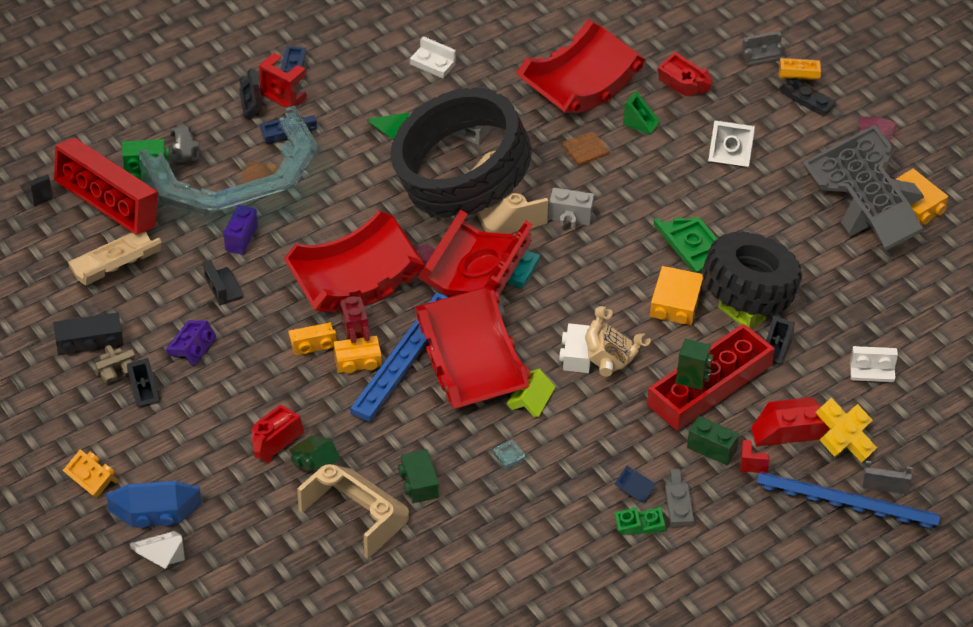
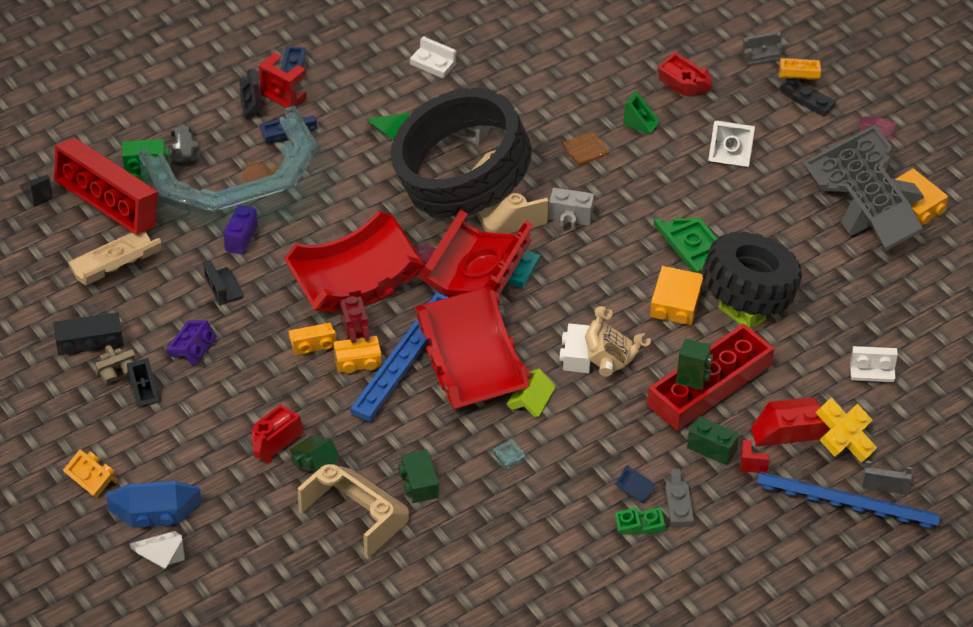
red panel [516,19,646,113] -> none
black slope [766,316,795,364] -> none

